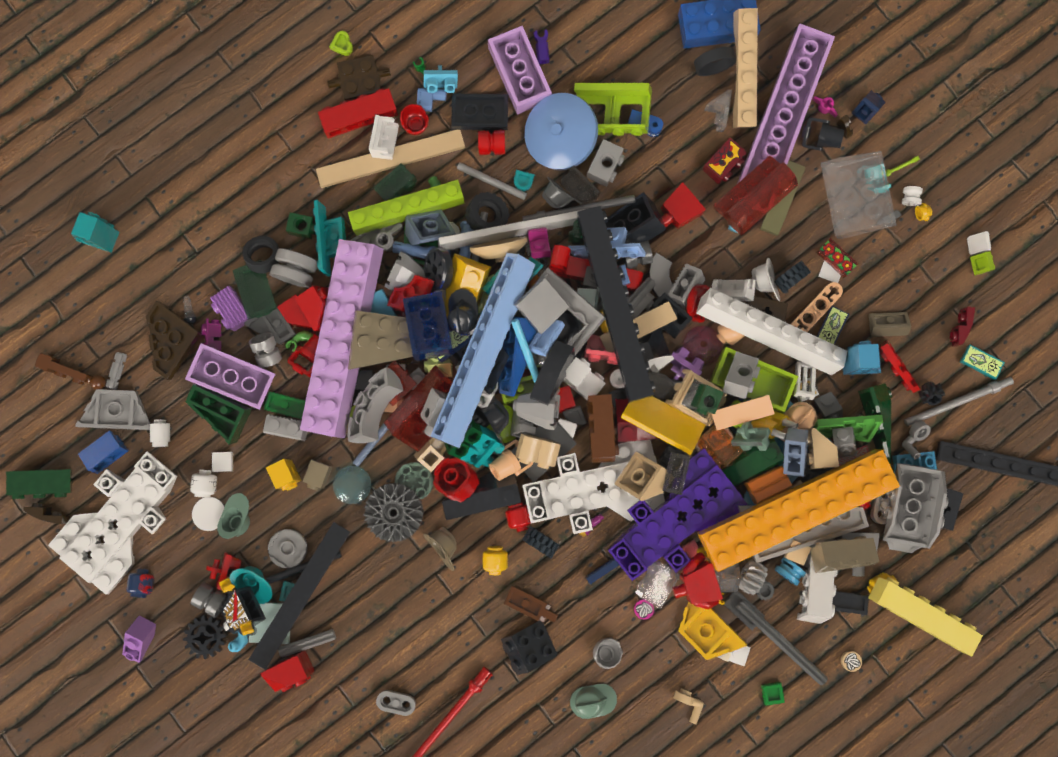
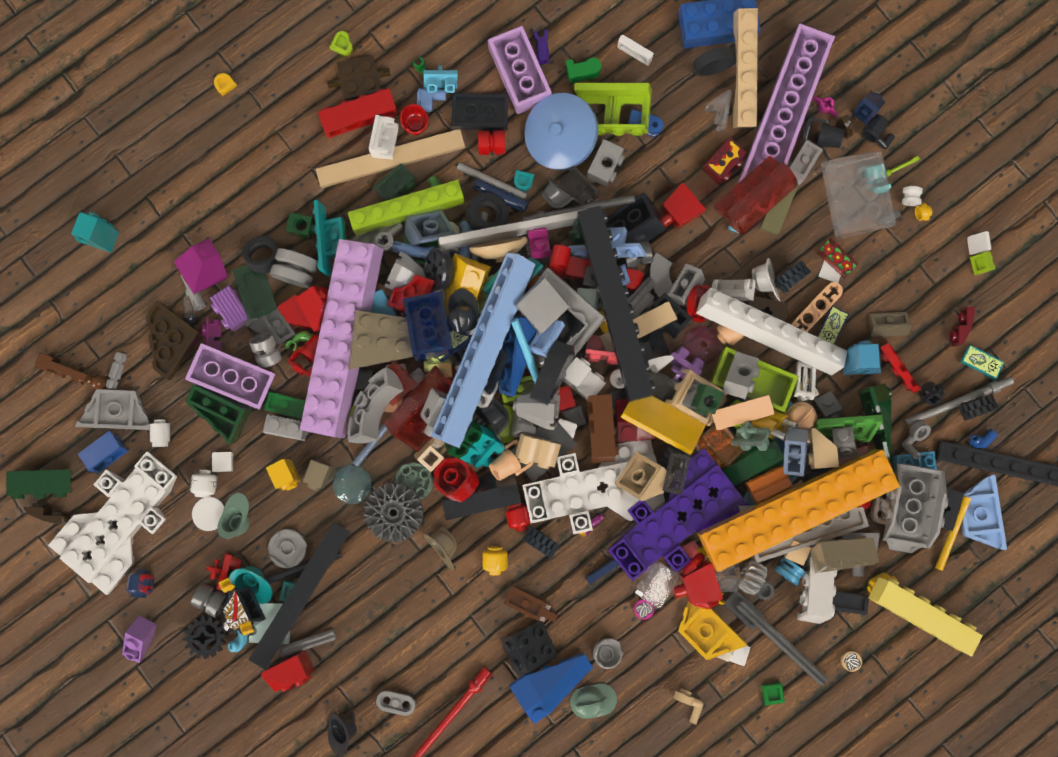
none -> magenta slope [174,238,228,294]
none -> light grey pin [181,275,206,311]
none -> yellow tile [214,73,237,97]
none -> black piece [328,712,357,757]
none -> dark blue pin [473,178,529,213]
none -> blue wedge [509,653,593,724]
none -> green leg [565,58,601,84]
none -> white tile [617,35,654,66]
none -> light grey hinge [783,140,823,192]
none -> black piece [861,114,895,149]
none -> yellow bar [935,496,971,571]
none -> black tyre [958,394,999,421]
none -> light blue wing [961,475,1007,550]
none -> blue arm [969,429,998,448]

